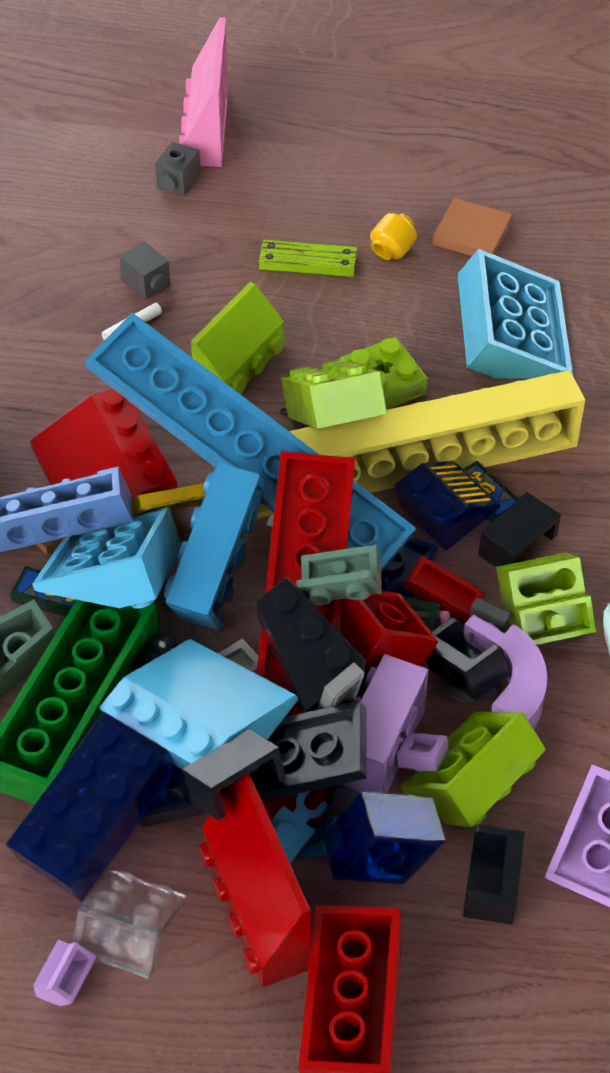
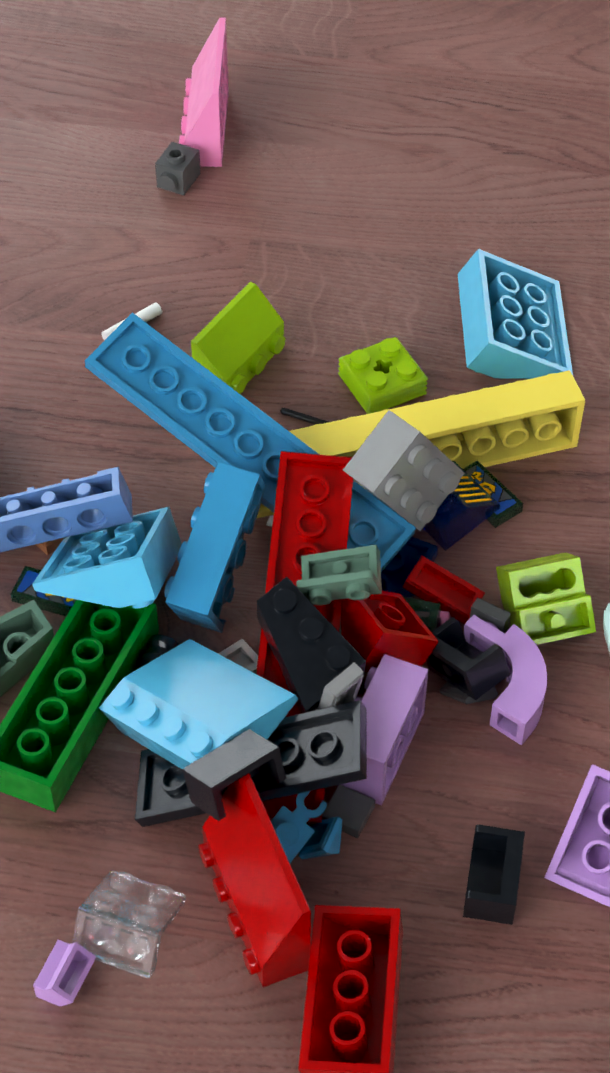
clear blue brick [5,712,178,902] -> none
red slope [30,388,178,500] -> none
dark grey brick [119,241,171,299] -> none
yellow tile [132,483,205,515] -> none
lime tile [259,239,357,277] -> none
lime brick [281,360,387,429] -> none
clear blue brick [323,791,445,884] -> none
yellow head [370,213,417,261] -> none
lavender plate [397,733,449,772] -> none
lime slope [400,711,546,828] -> none
nougat tile [432,198,512,256] -> none
black panel [478,492,561,567] -> none
none -> light grey brick [343,410,465,531]

